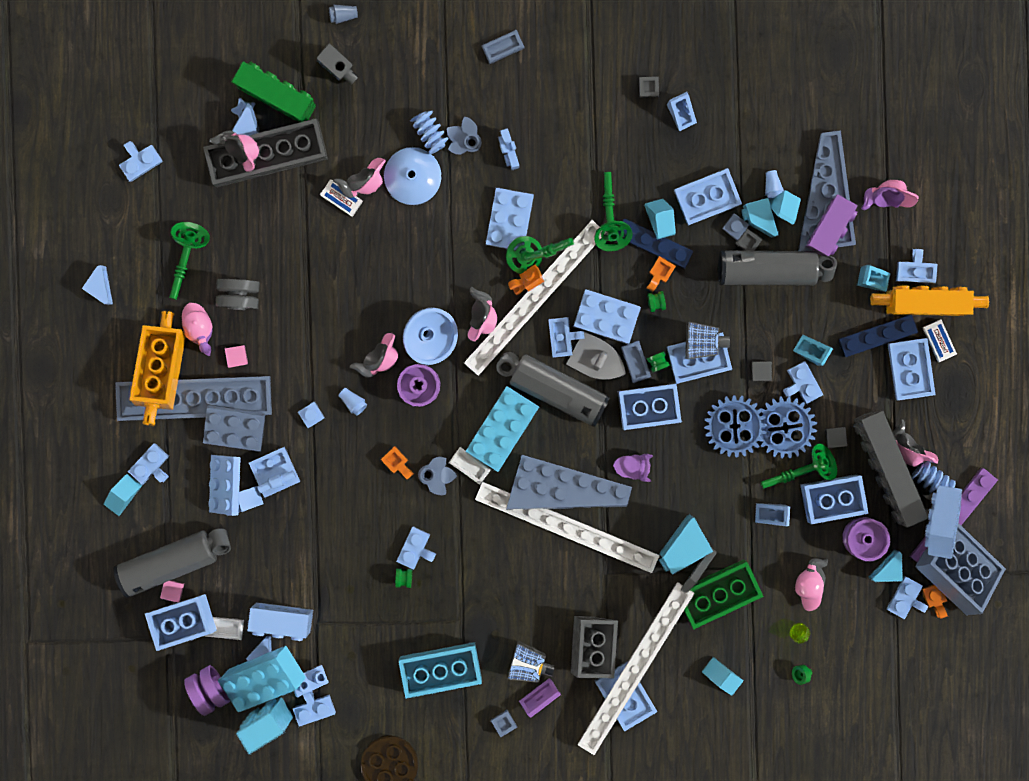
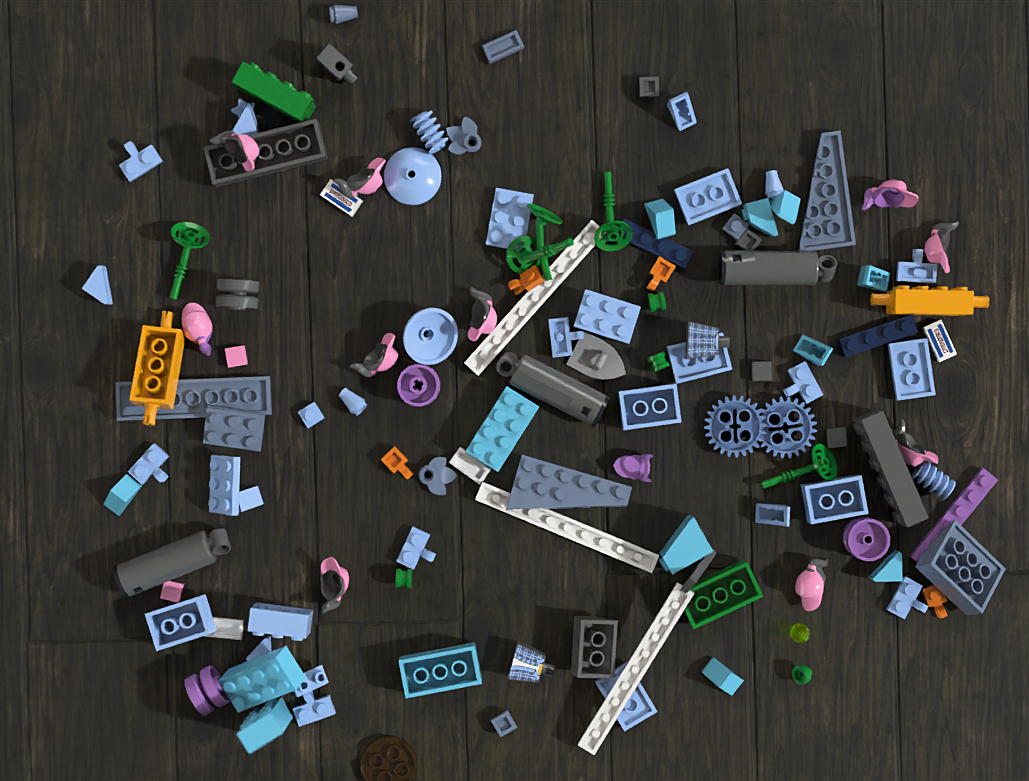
light blue plate [249,447,300,498] -> none
light blue plate [498,129,519,170] -> none
medium lavender plate [519,678,561,718] -> none
sand blue tile [621,341,651,383] -> none
medium lavender brick [805,194,857,257] -> none
light blue brick [925,486,962,559] -> none
none -> dark grey hair [320,557,349,613]
none -> green dish [527,203,563,281]
none -> bright pink hair [923,221,959,273]

